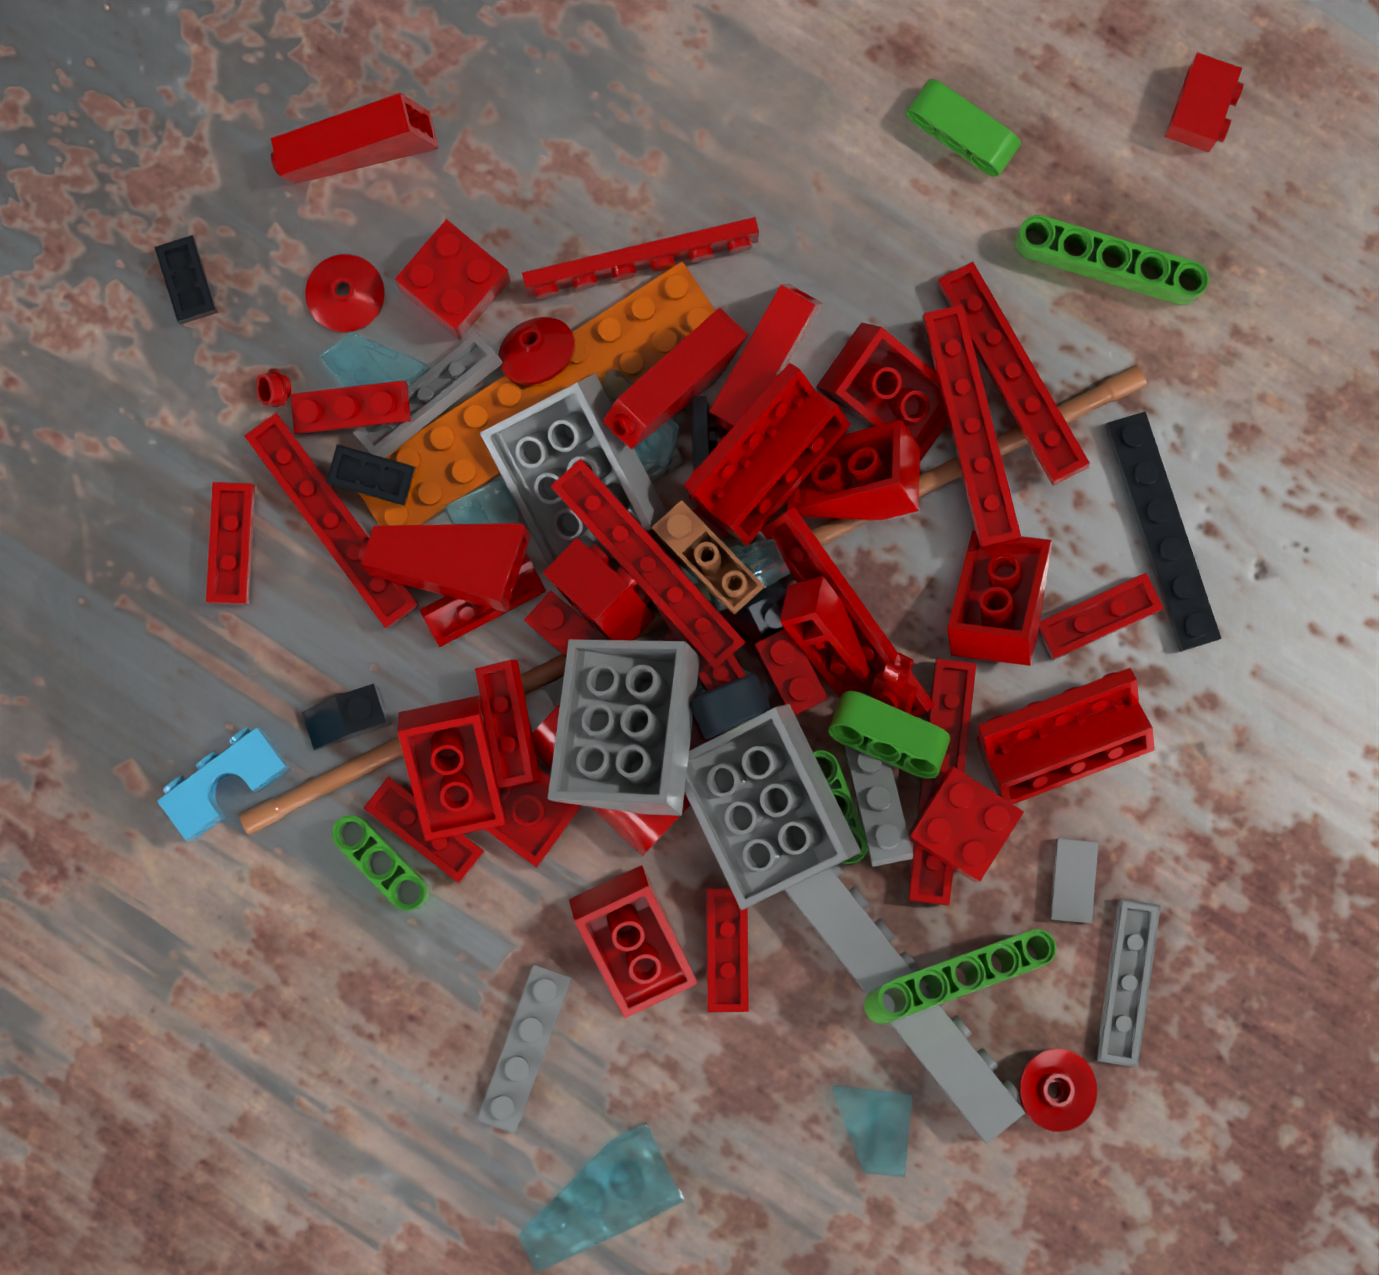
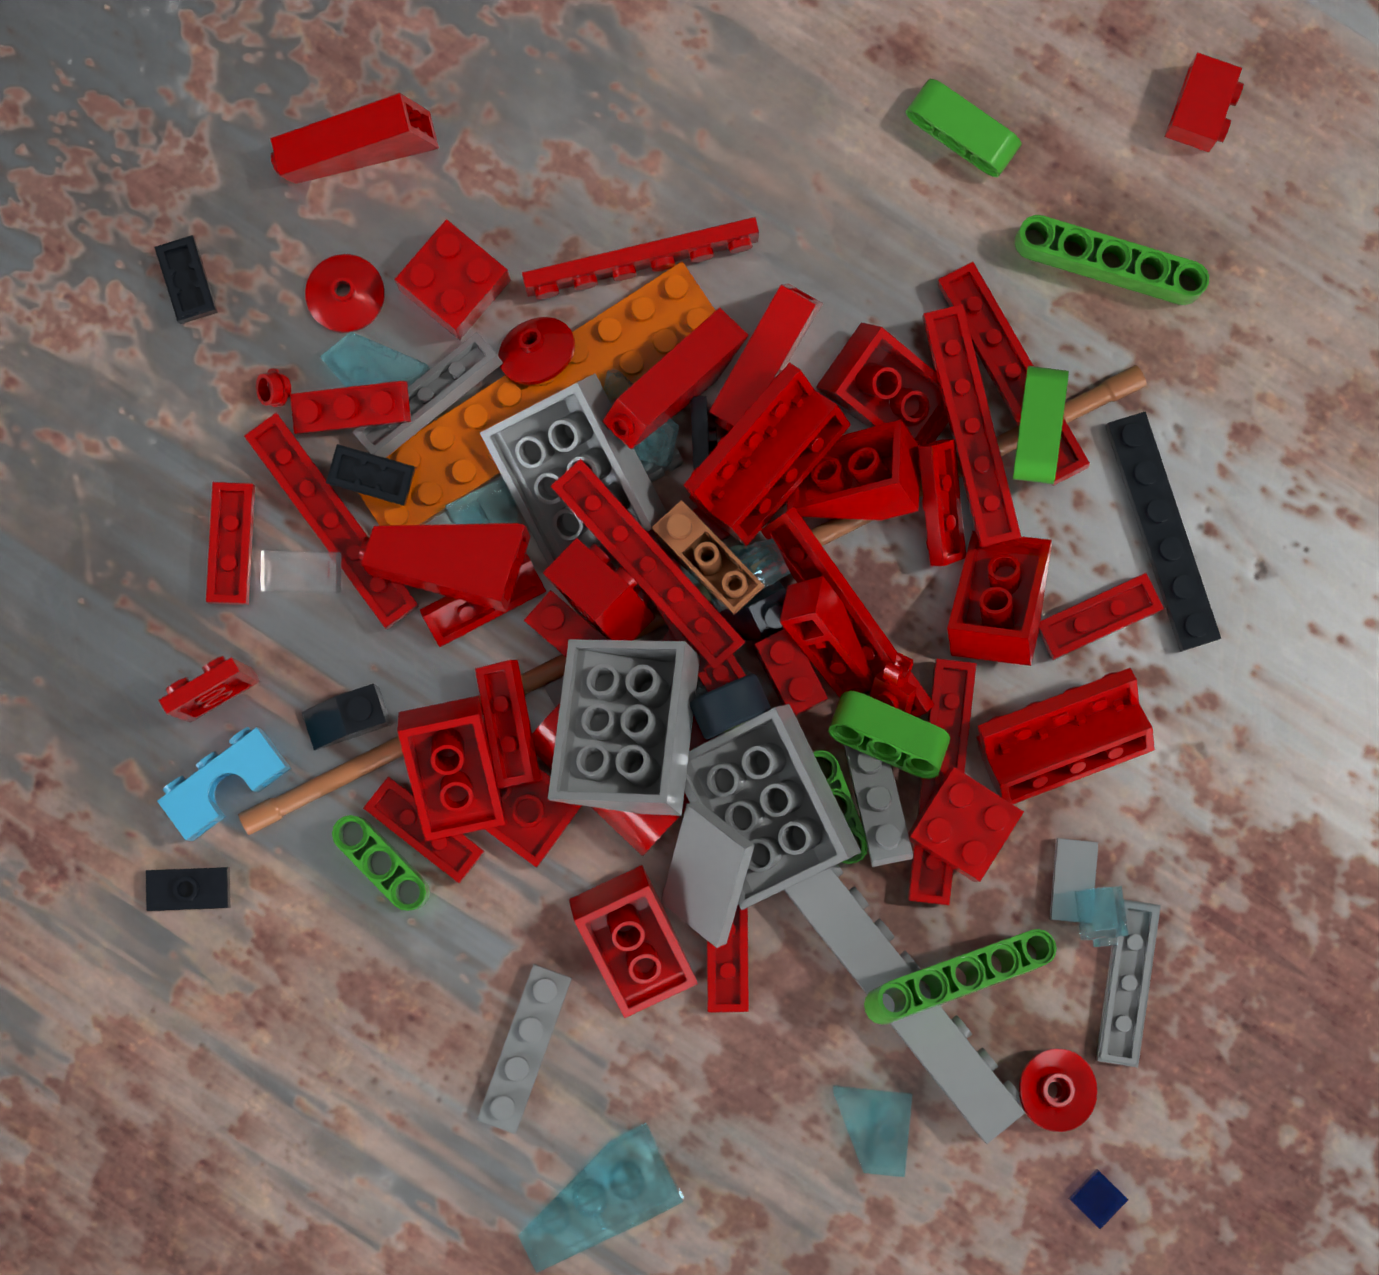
none -> black plate [146,867,231,911]
none -> red plate [158,656,260,723]
none -> clear tile [261,550,341,593]
none -> light grey tile [661,800,755,948]
none -> red plate [918,439,966,566]
none -> bright green beam [1013,366,1069,485]
none -> clear blue tile [1068,1169,1128,1229]
none -> clear light blue brick [1075,886,1129,947]

